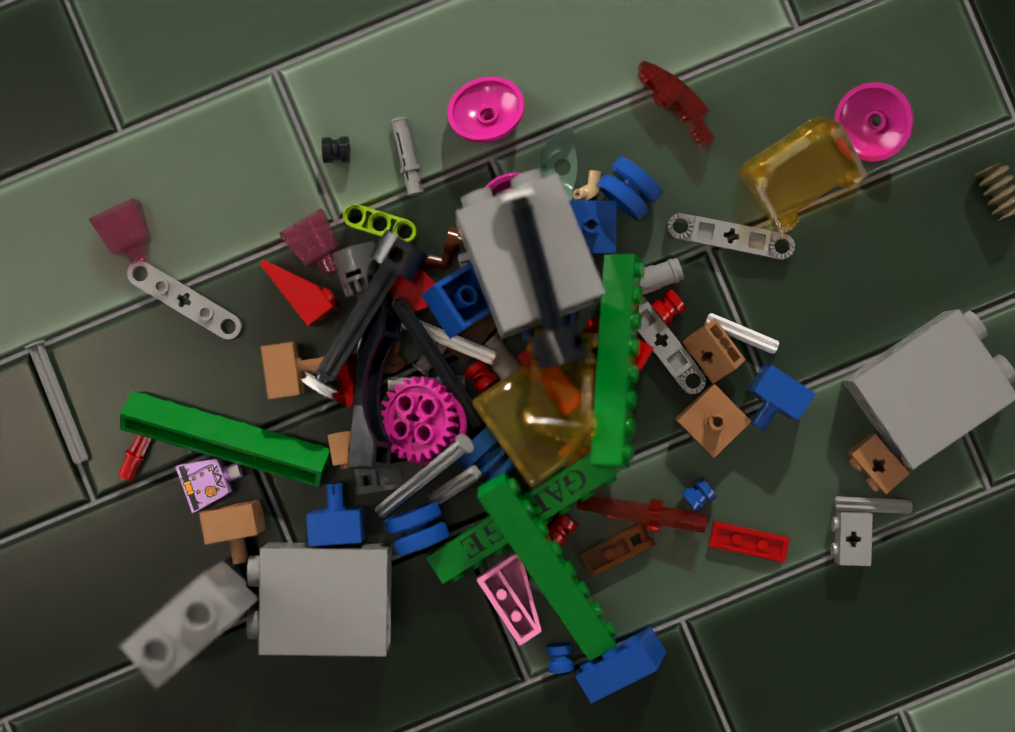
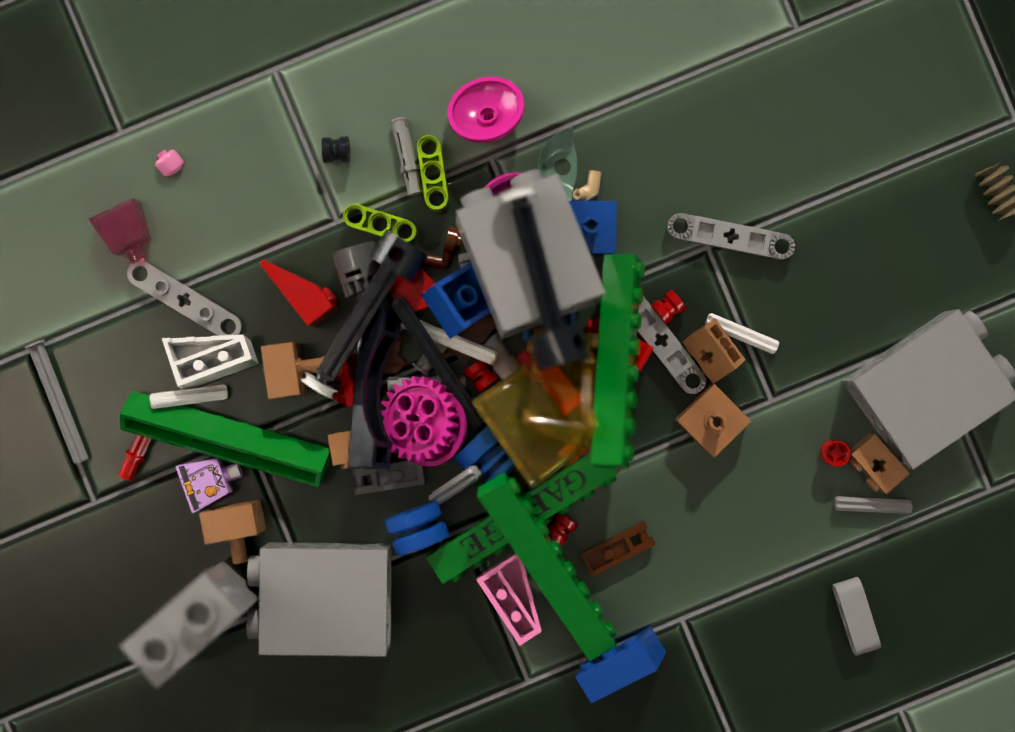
clear pink torso [279,208,340,275] -> none
blue brick [306,483,367,546] -> none
light grey axle [375,434,474,518] -> none
blue wheel [546,642,574,673] -> none
clear red piece [577,497,708,533] -> none
blue wheel [596,156,663,221] -> none
clear red slope [637,61,715,148] -> none
light grey piece [640,258,684,295] -> none
blue wheel [681,477,717,513] -> none
red tile [708,520,790,563] -> none
clear yellow windscreen [738,116,868,234] -> none
blue brick [746,365,816,431] -> none
light grey brick [830,510,873,566] -> none
dark pink dish [834,82,914,162] -> none
none -> white axle [149,384,228,409]
none -> bright pink piece [155,149,184,177]
none -> white wedge [162,335,259,389]
none -> lime beam [417,135,449,213]
none -> red wheel [819,440,850,467]
none -> light grey beam [832,577,881,656]

